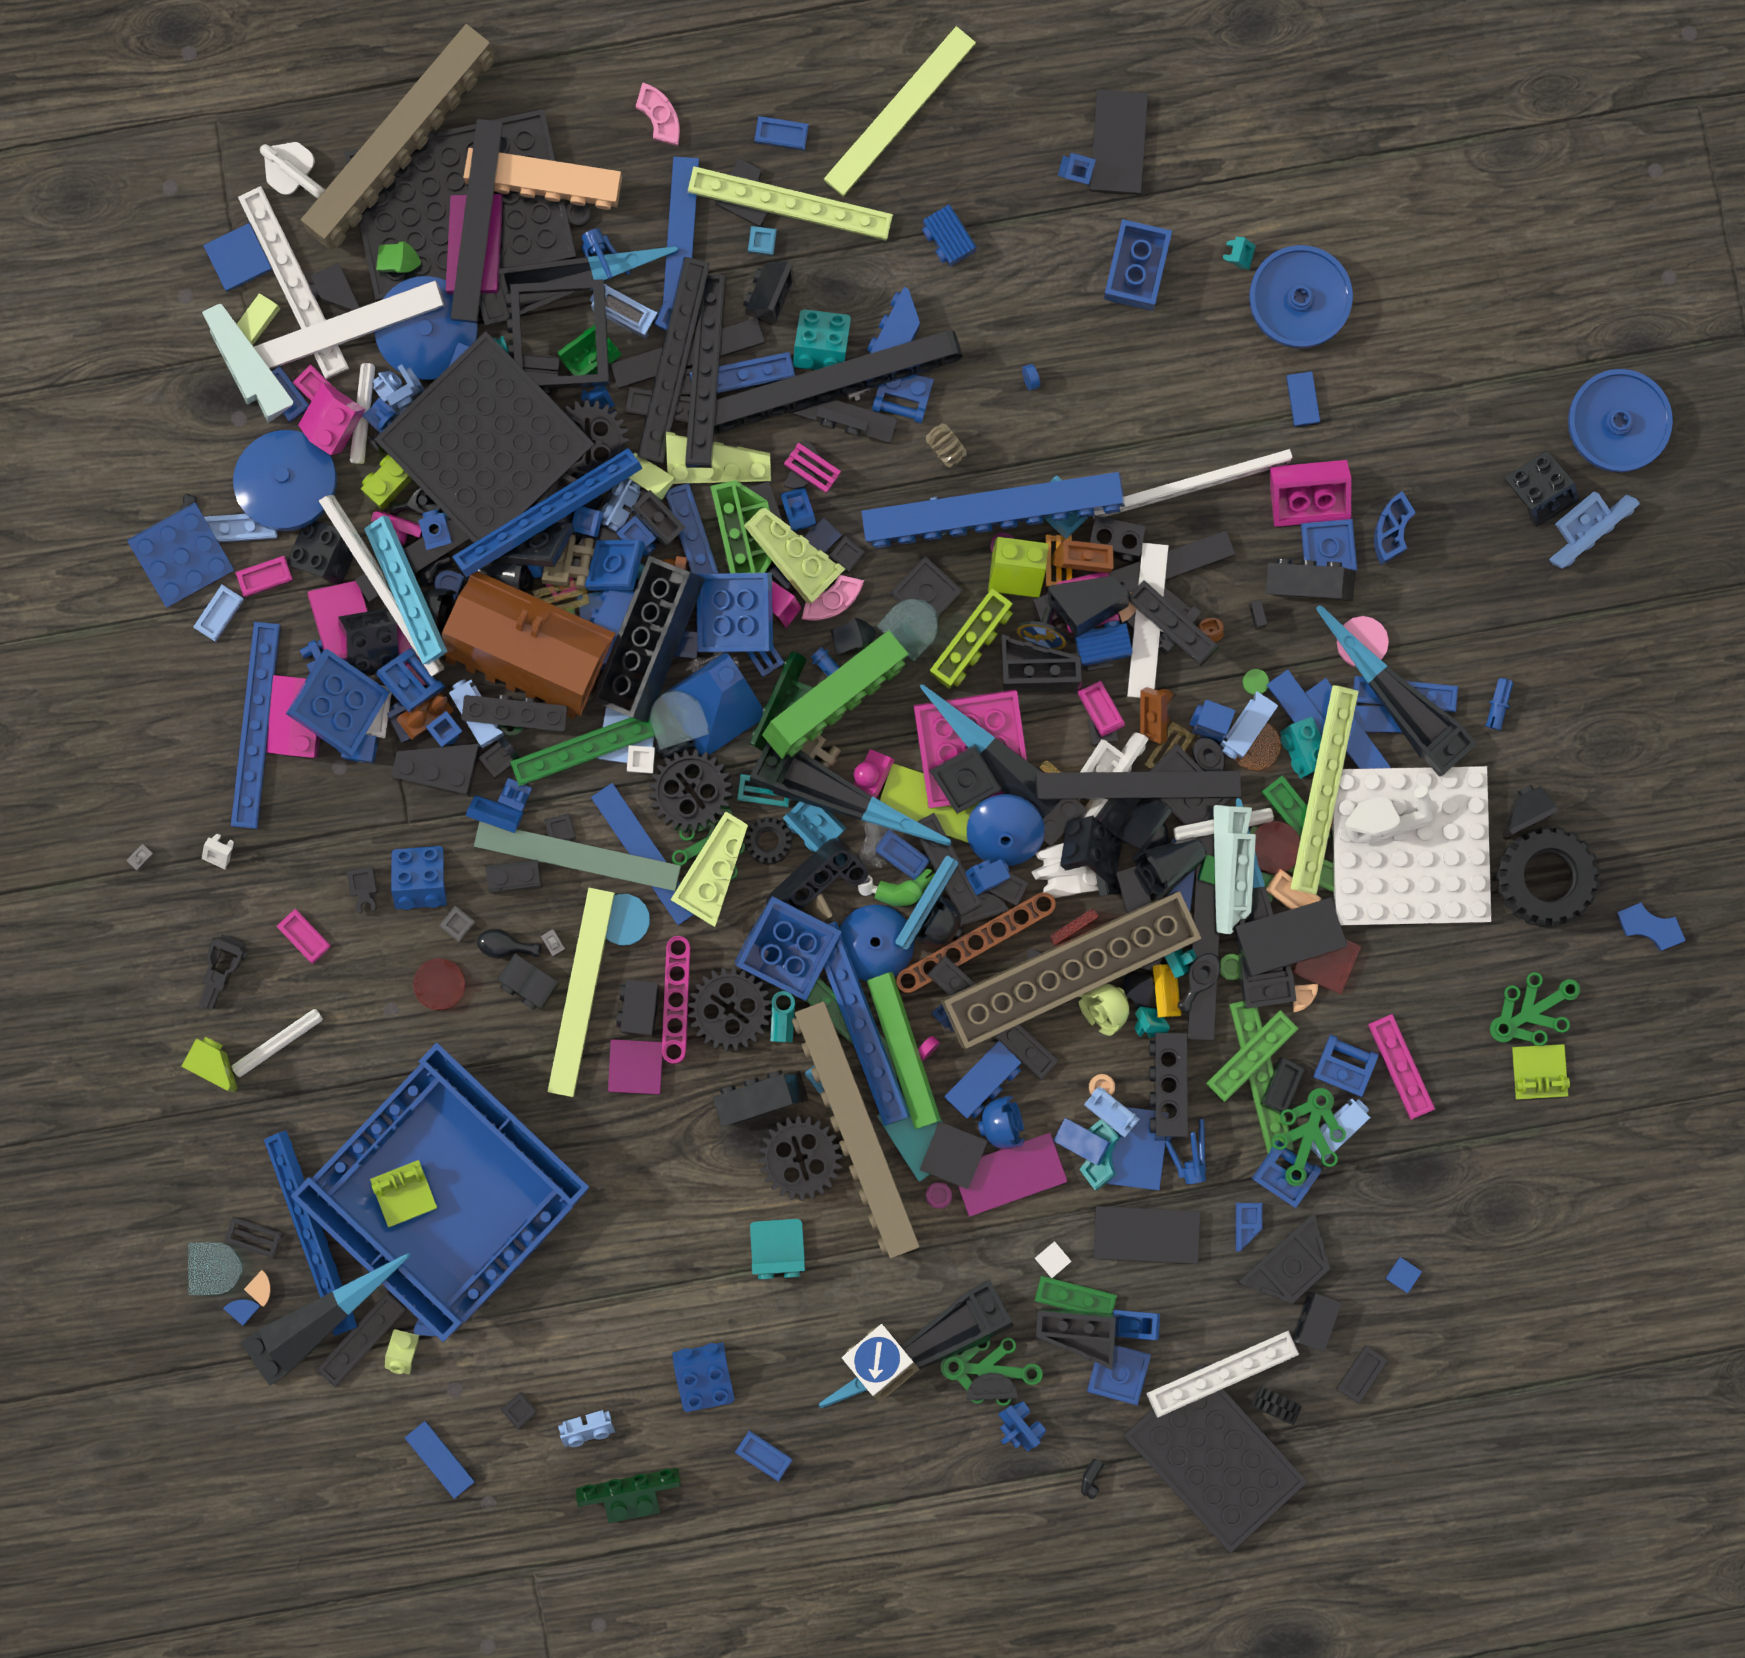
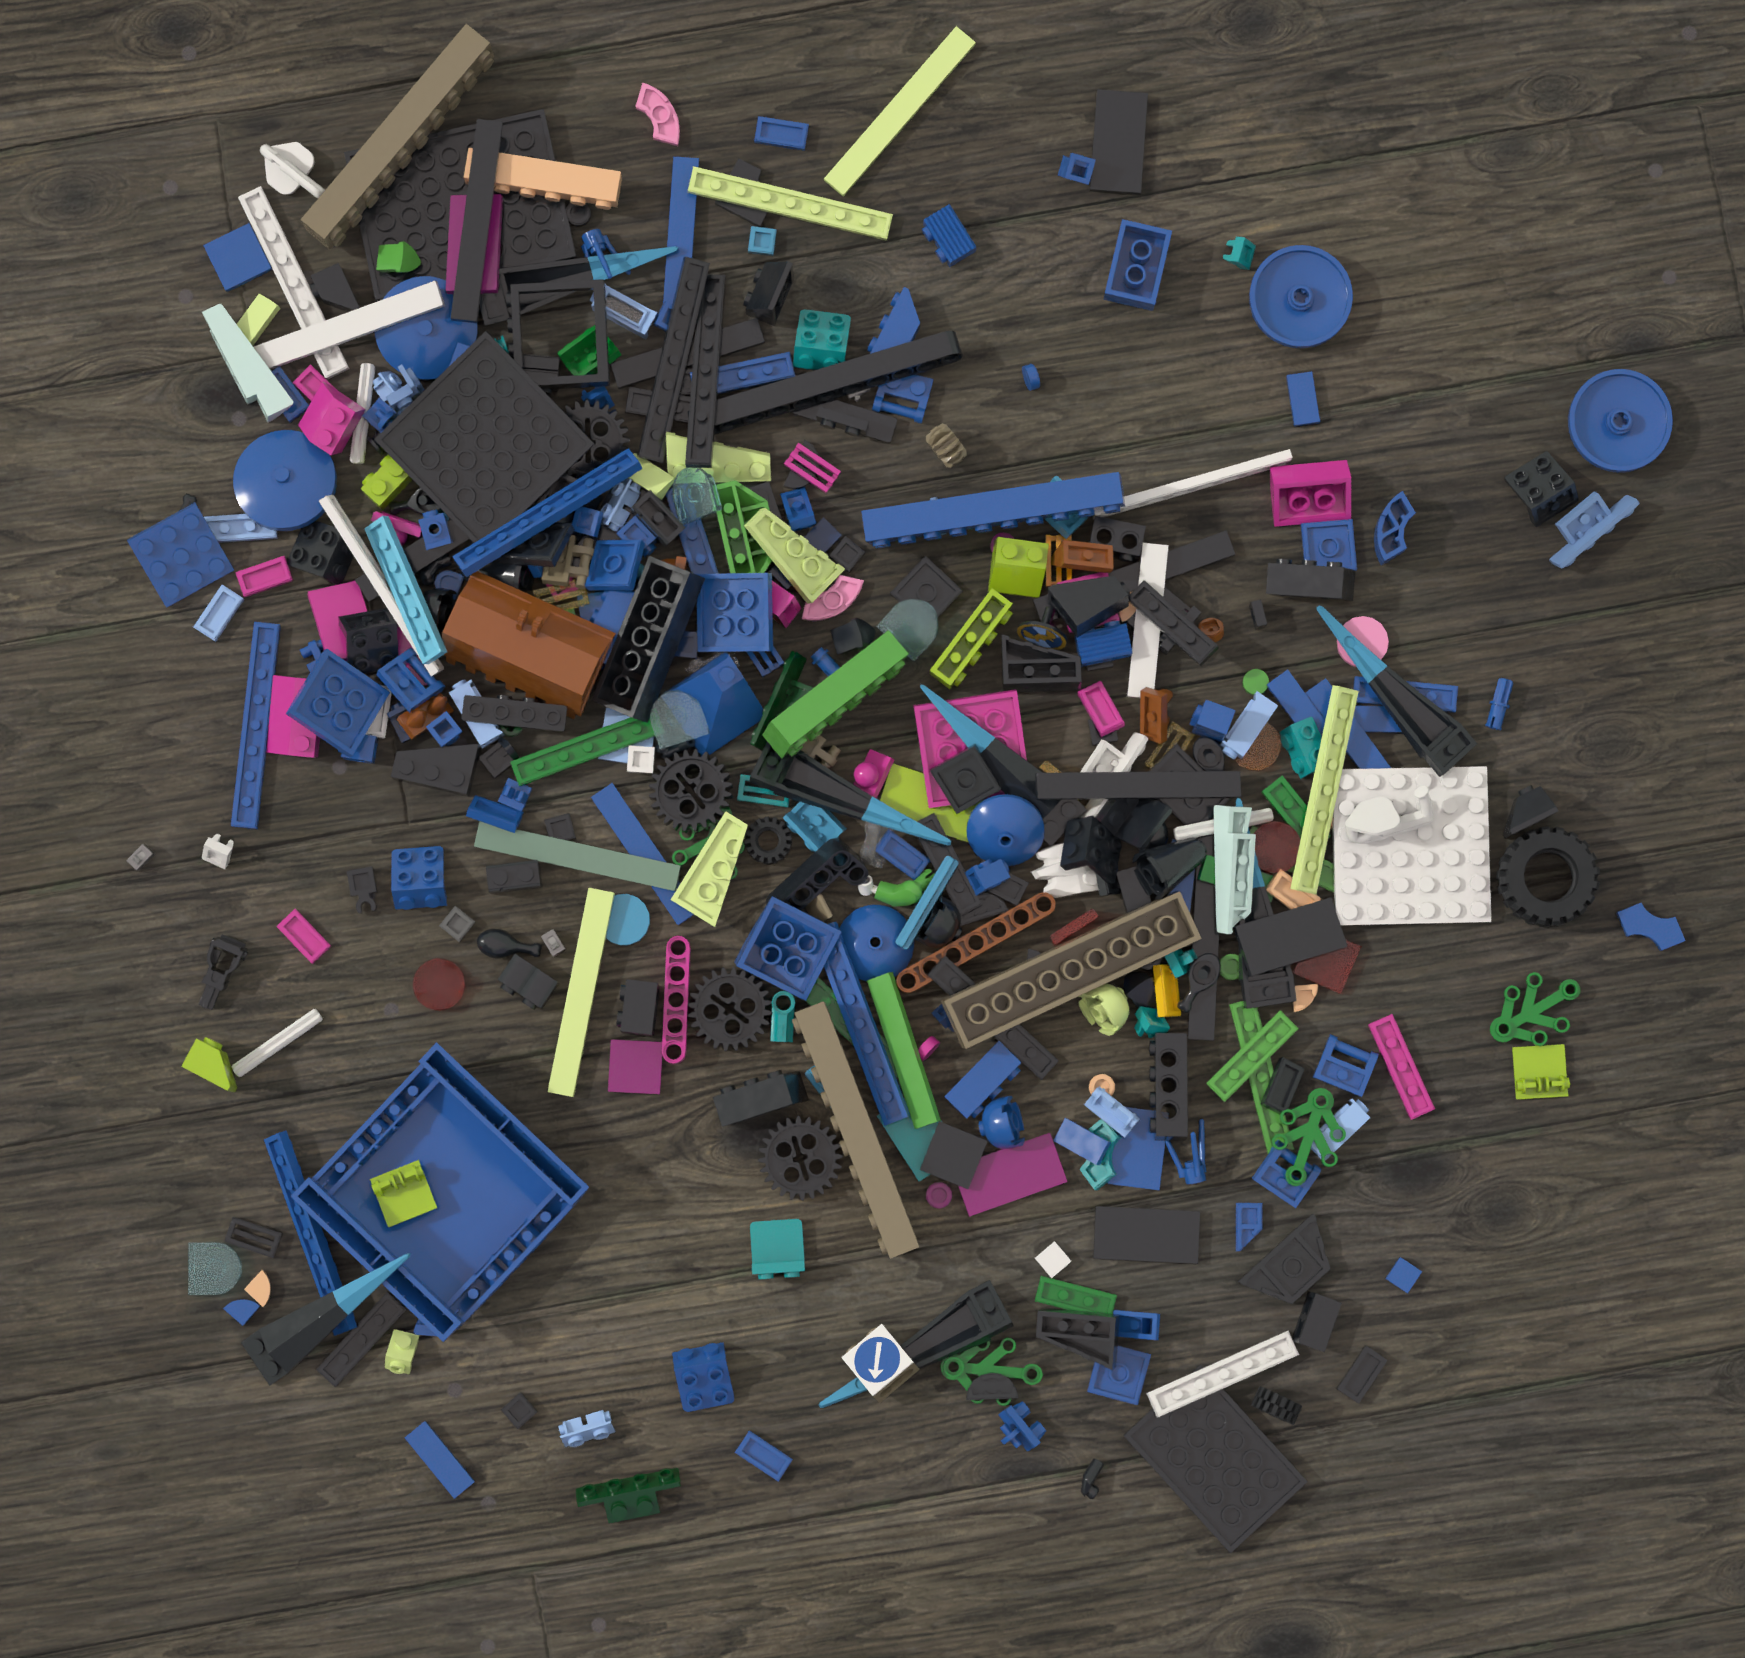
none -> clear light blue tile [672,468,722,525]

